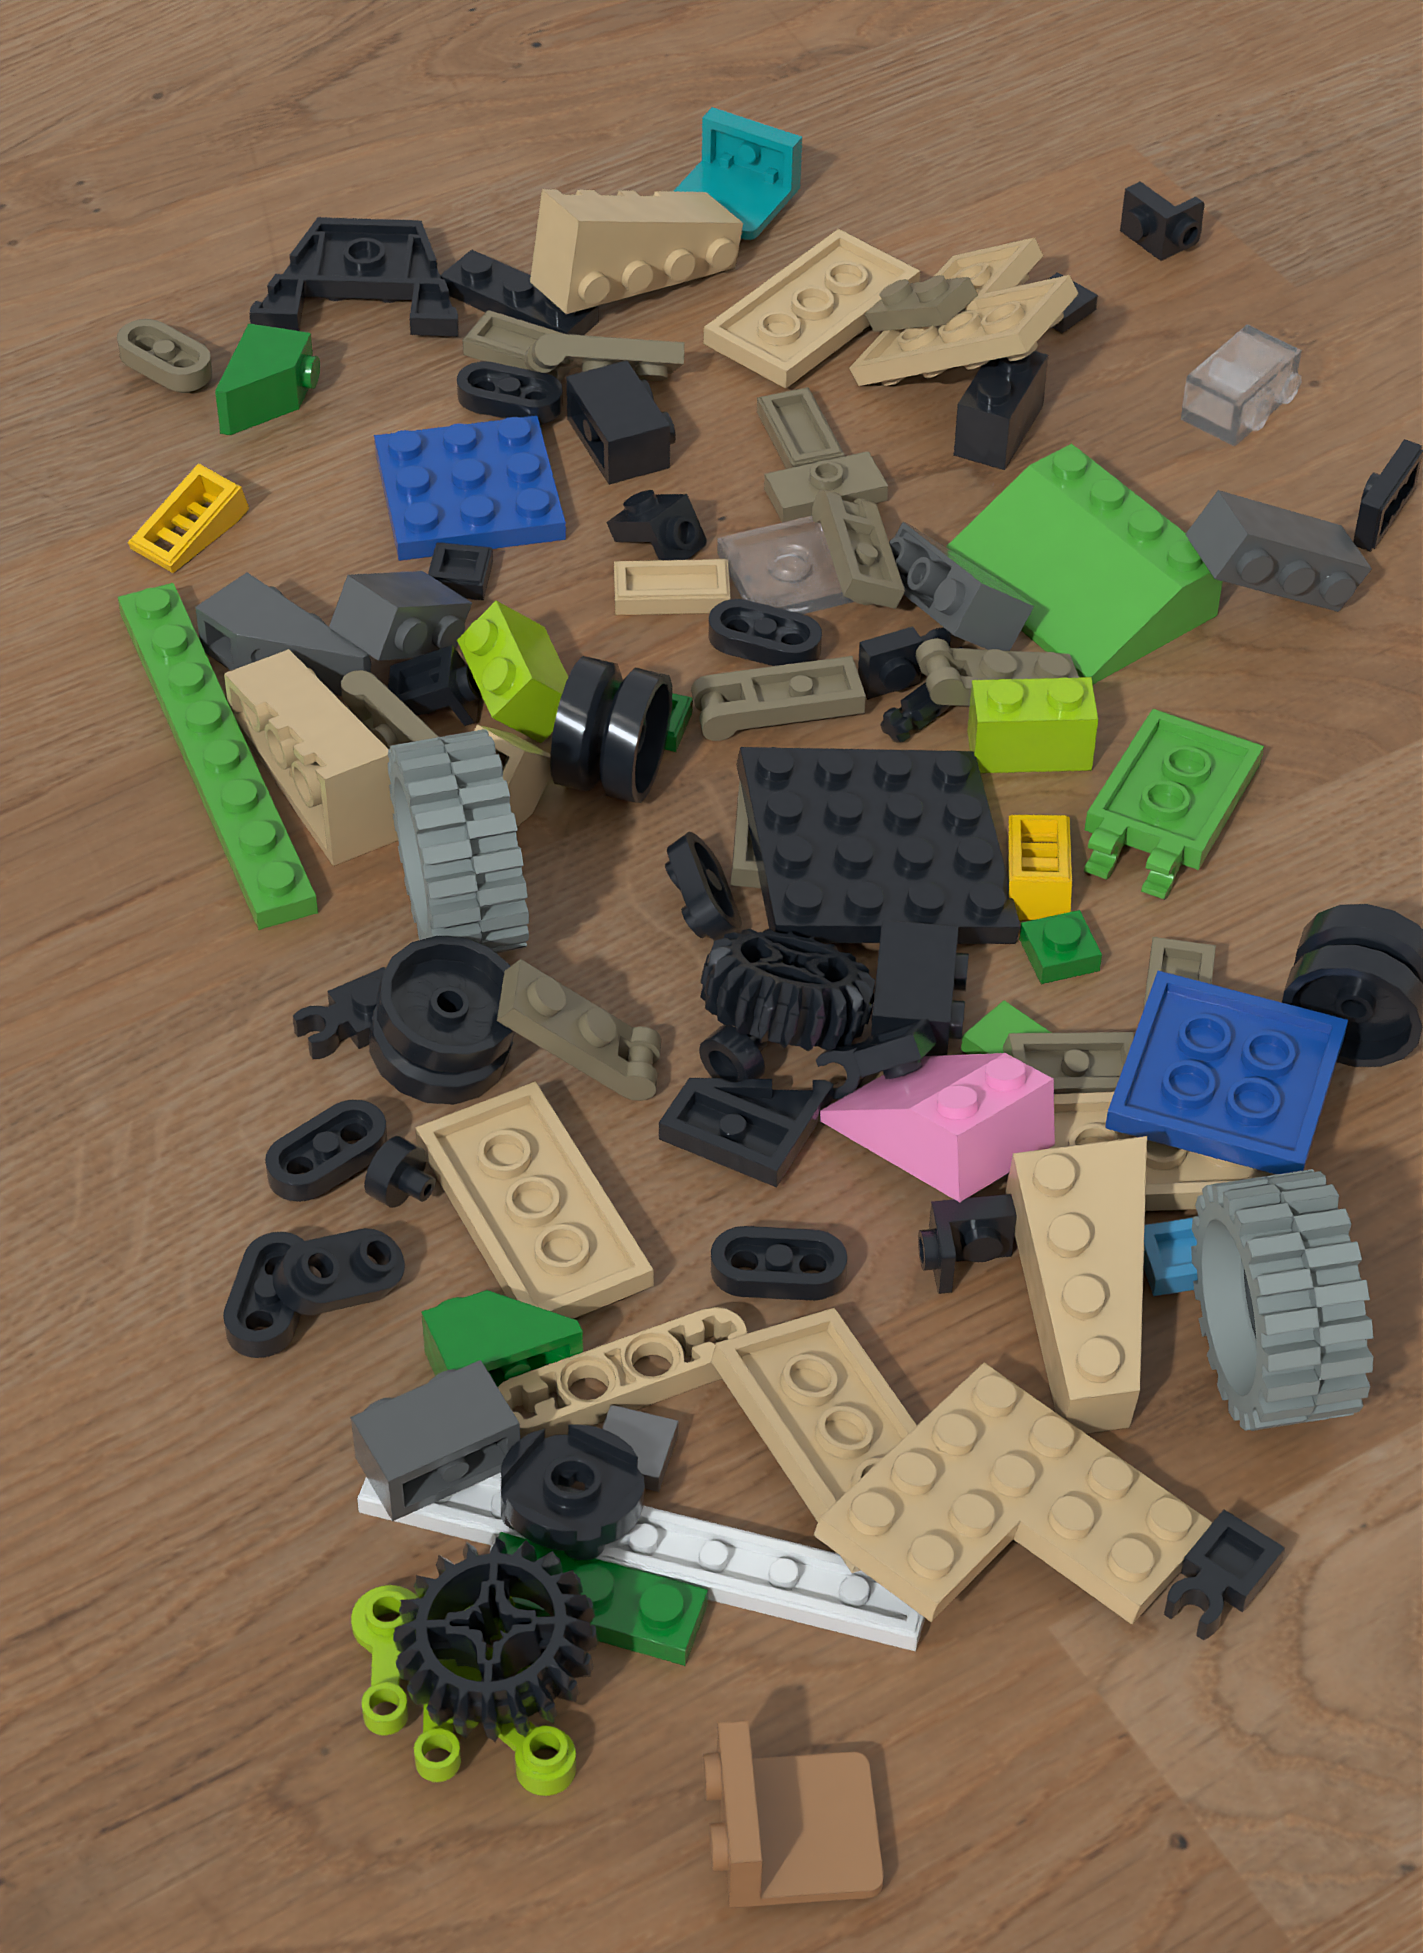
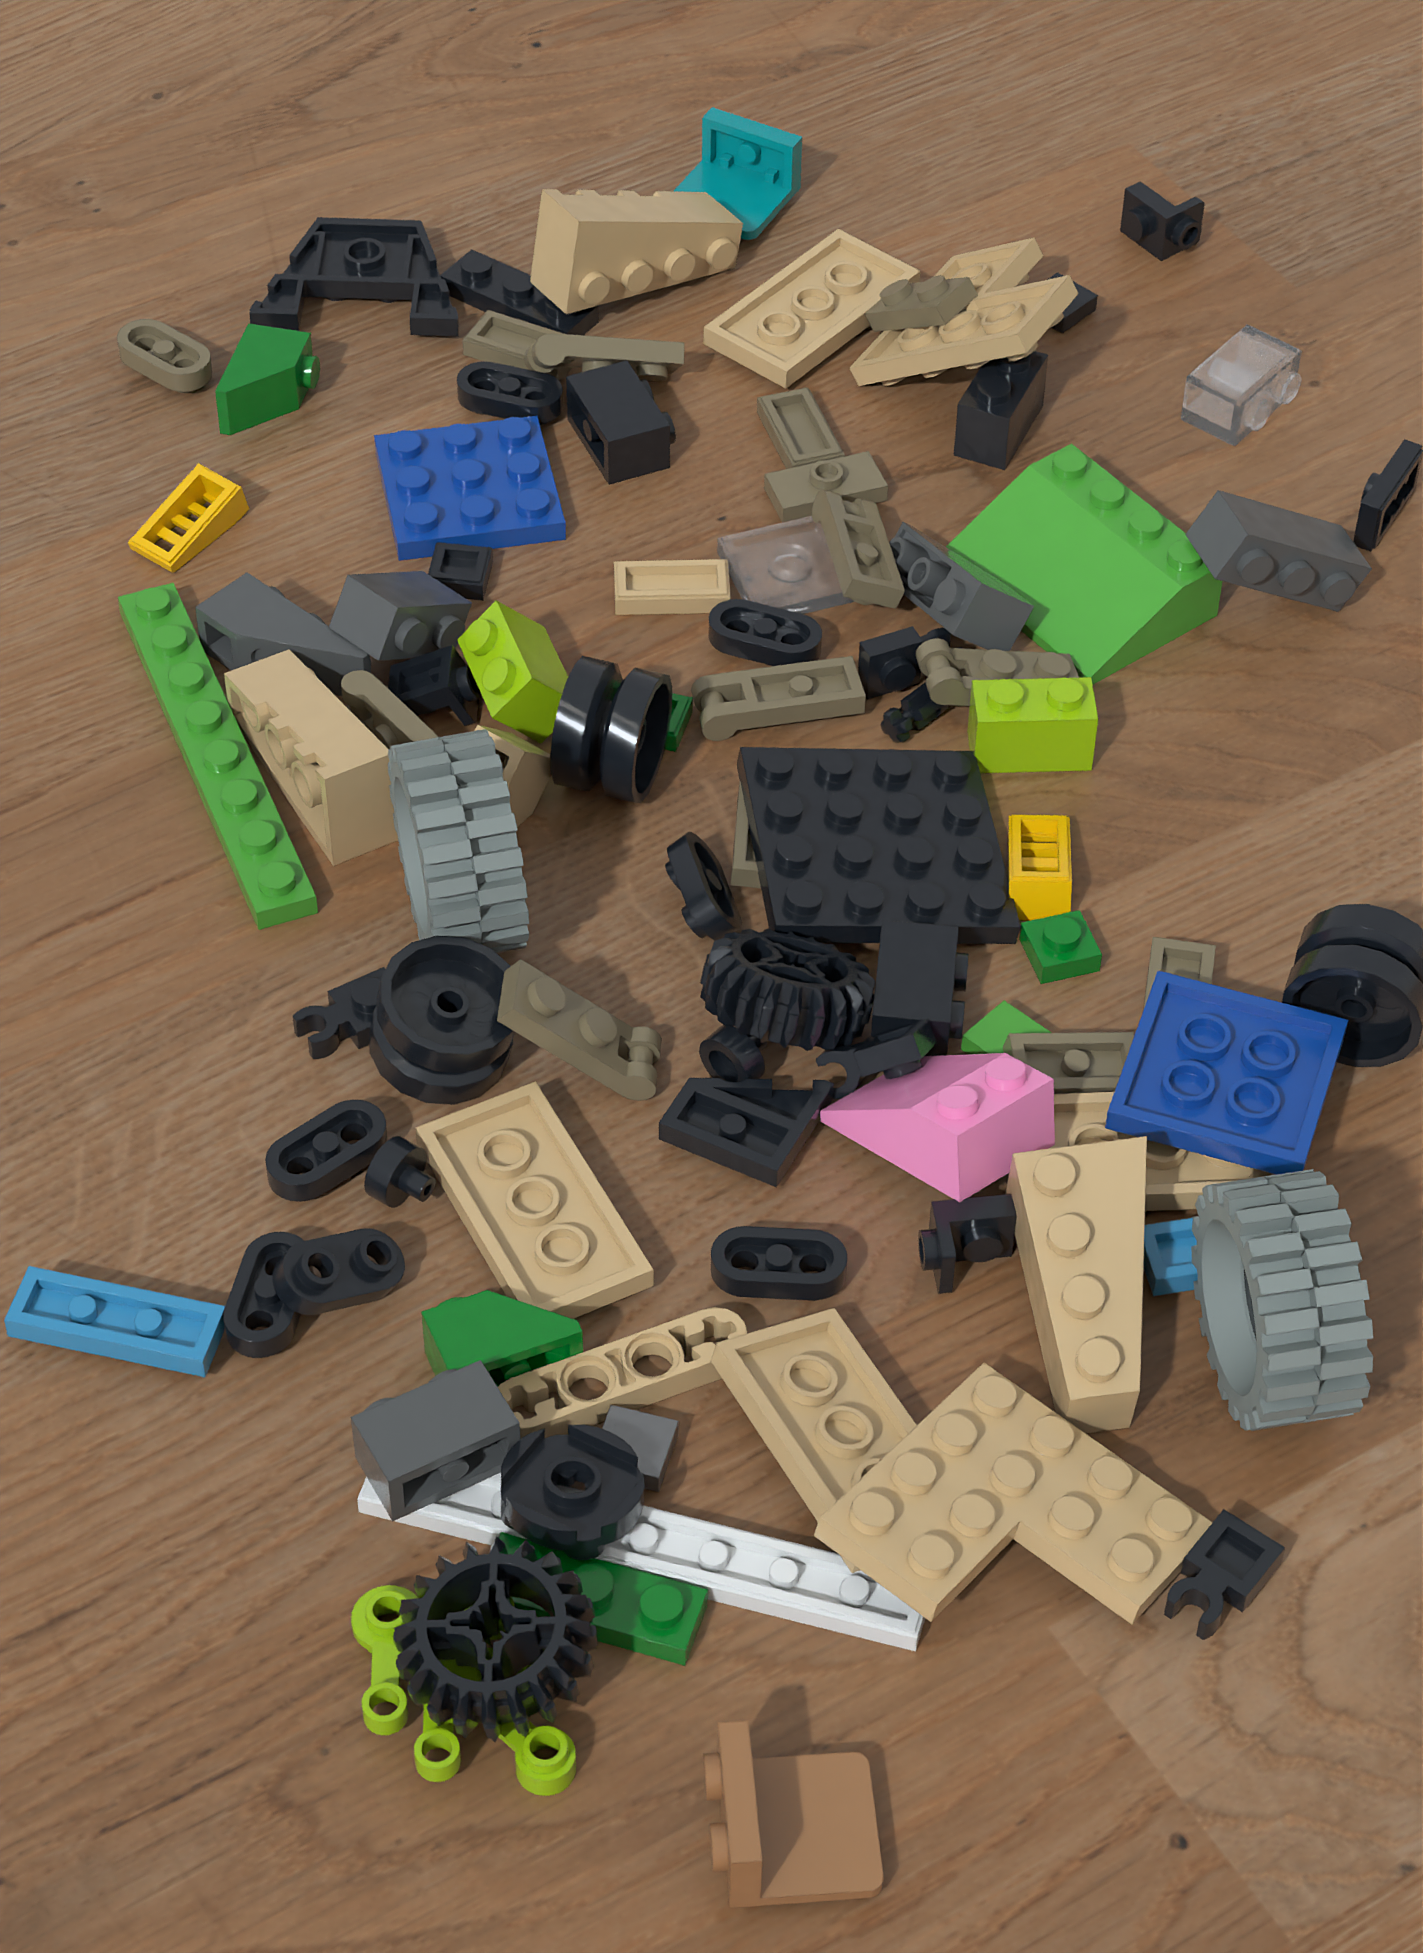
black bracket [606,490,707,560] -> none
bright green tile [1084,709,1264,899] -> none
none -> dark azure plate [4,1266,225,1377]

